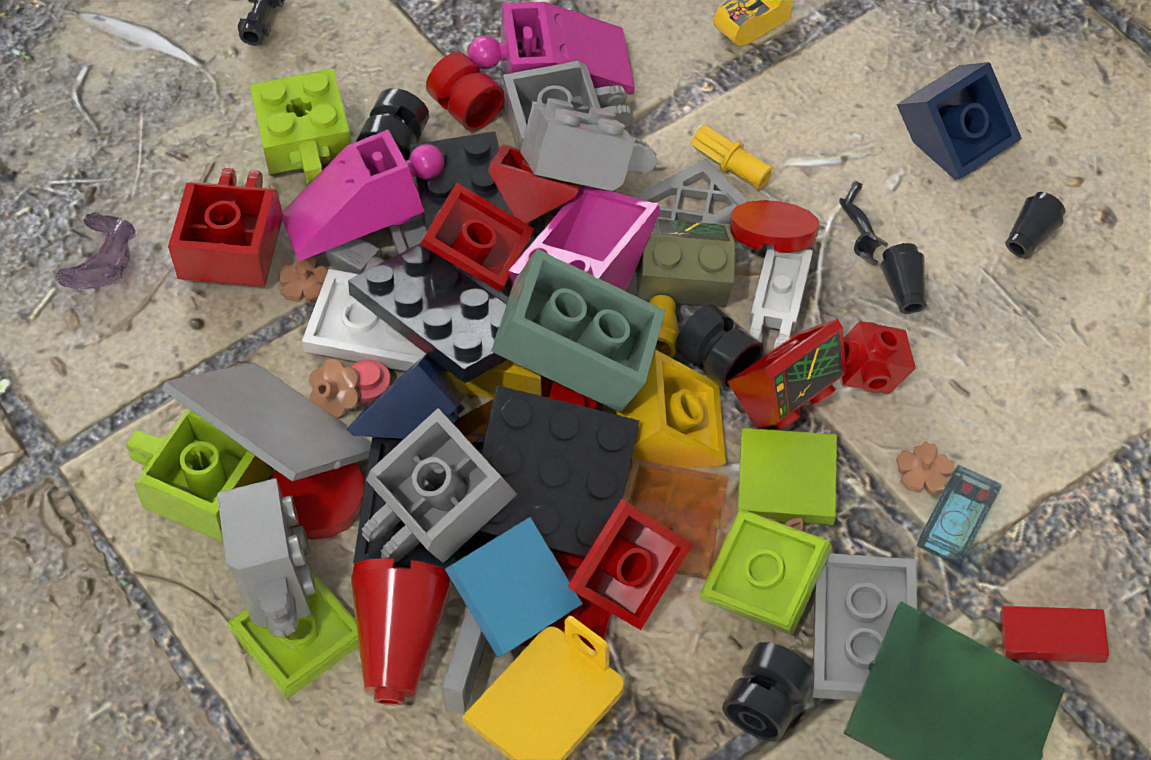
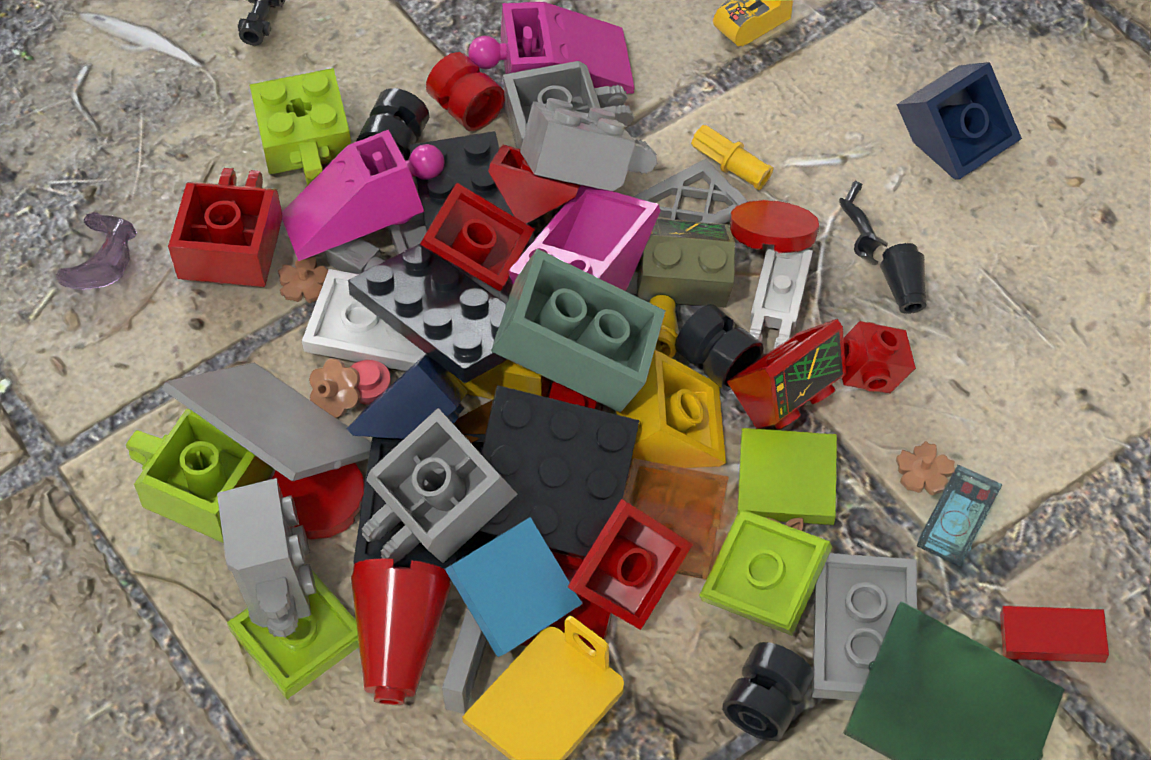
black cone [1005,192,1066,258] -> none

